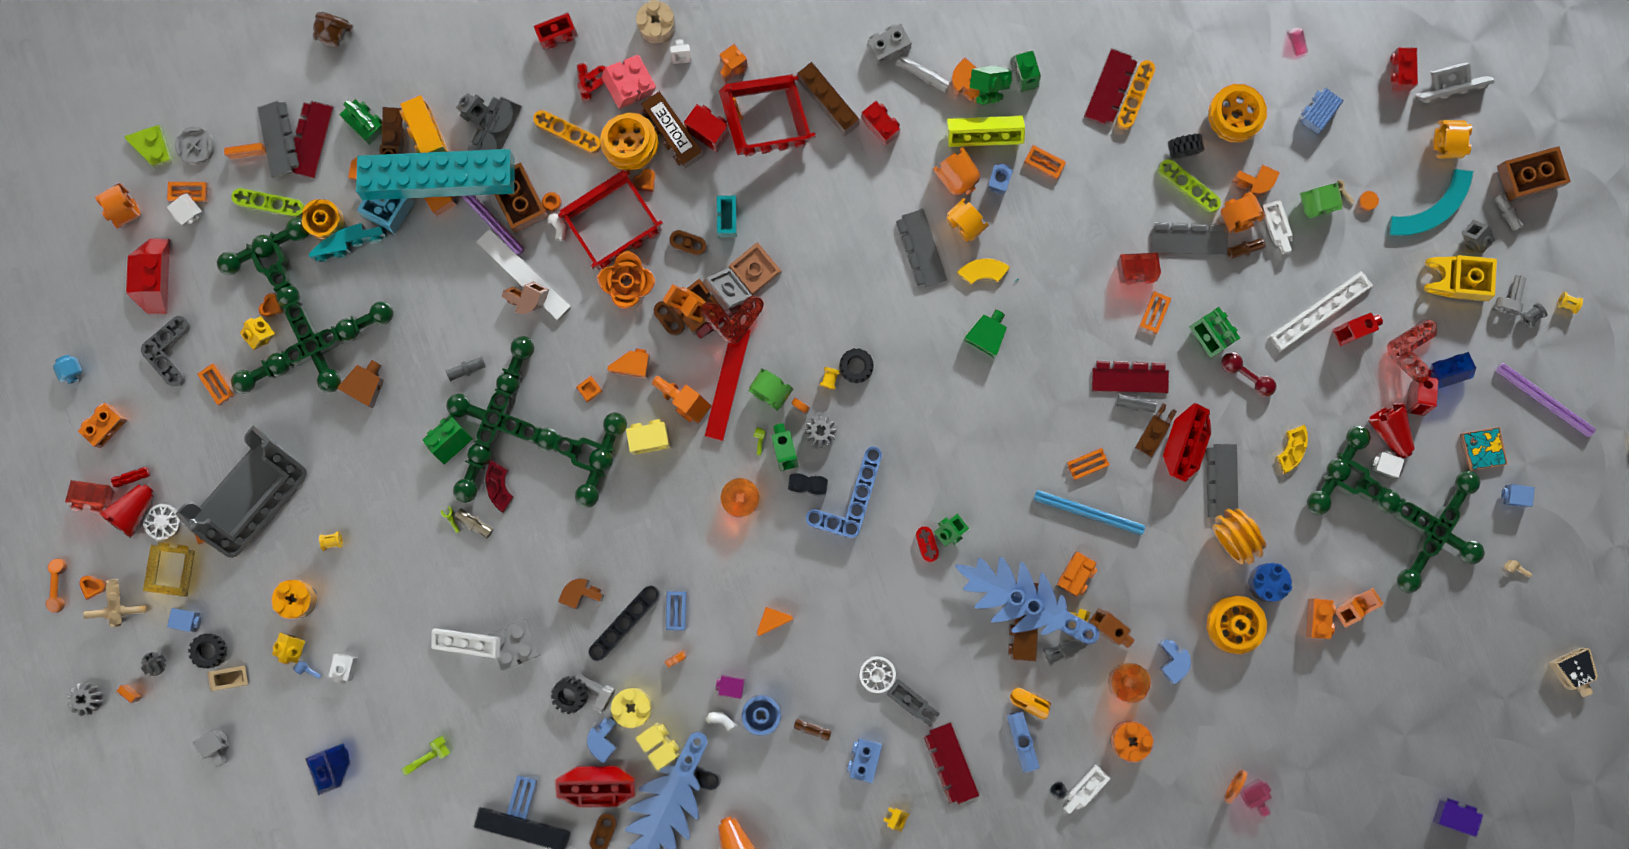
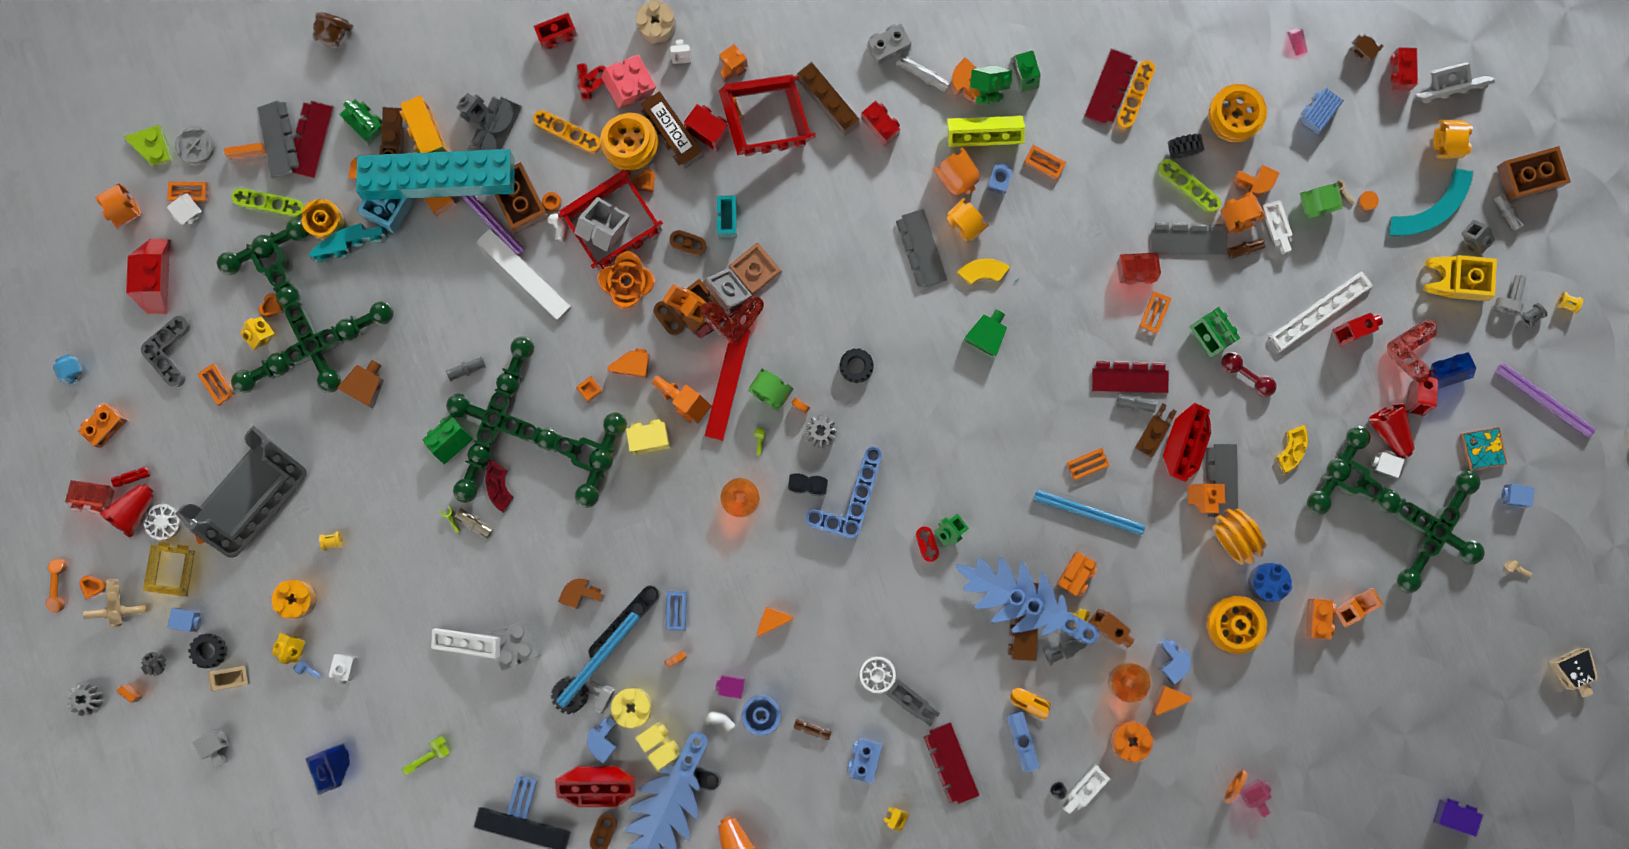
dark orange brick [501,282,549,314] -> none
green torso [771,423,799,472] -> none
yellow bush [819,367,840,390] -> none
none -> dark azure axle [556,612,639,707]
none -> light grey piece [574,197,630,252]
none -> orange slope [1152,686,1193,716]
none -> orange brick [1187,484,1225,513]
none -> reddish brown brick [1349,34,1384,65]

